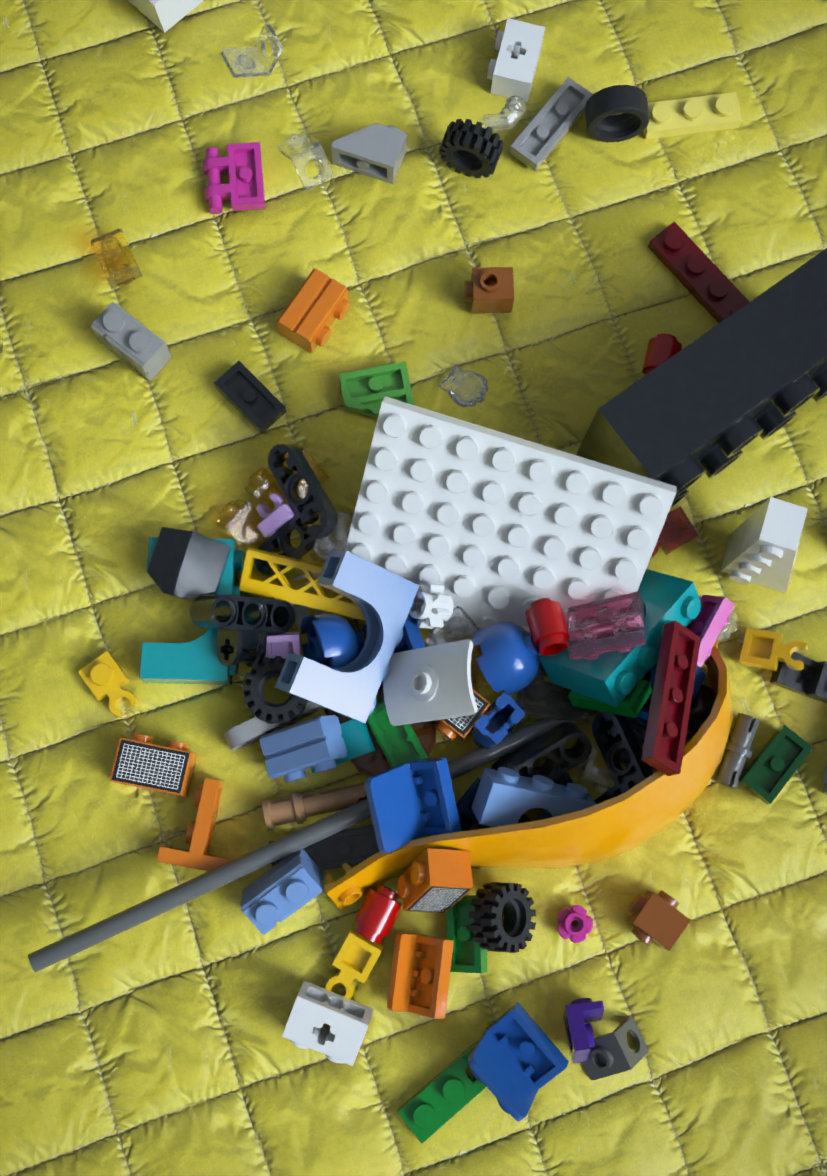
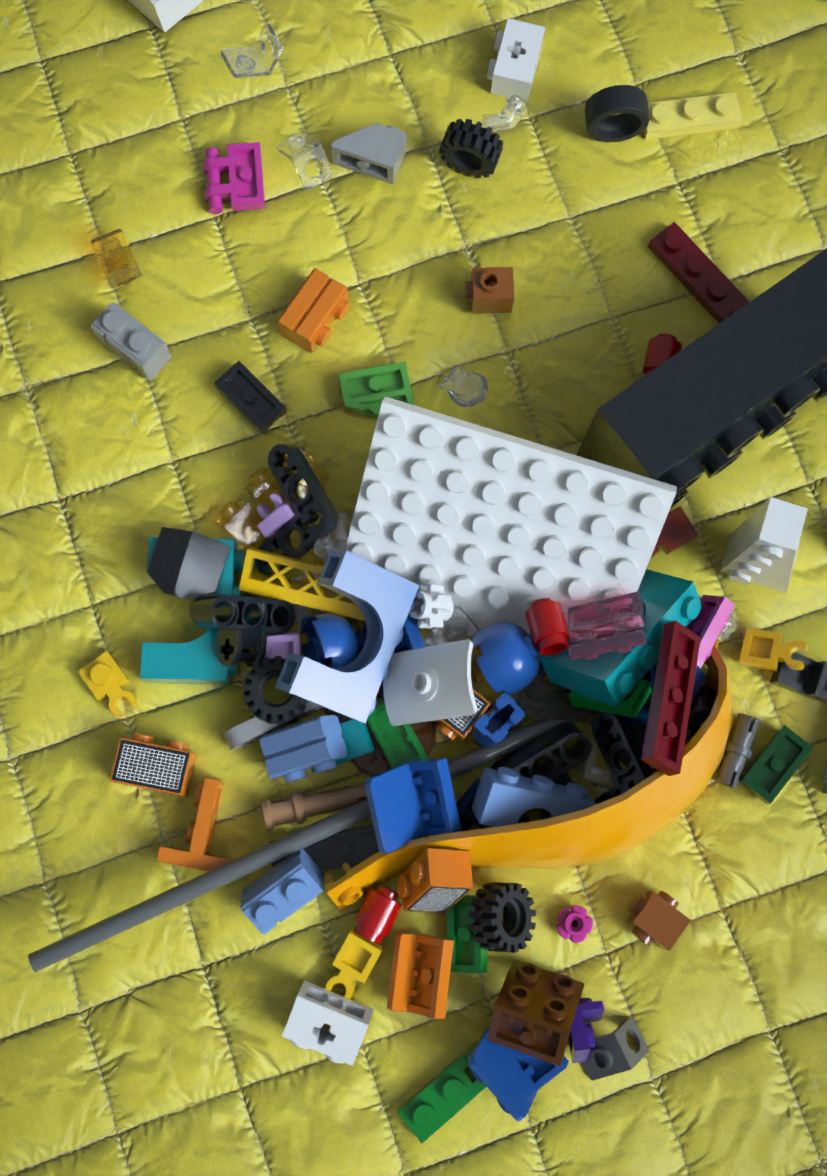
light grey plate [509,77,593,171] -> none
none -> reddish brown bracket [487,960,584,1067]

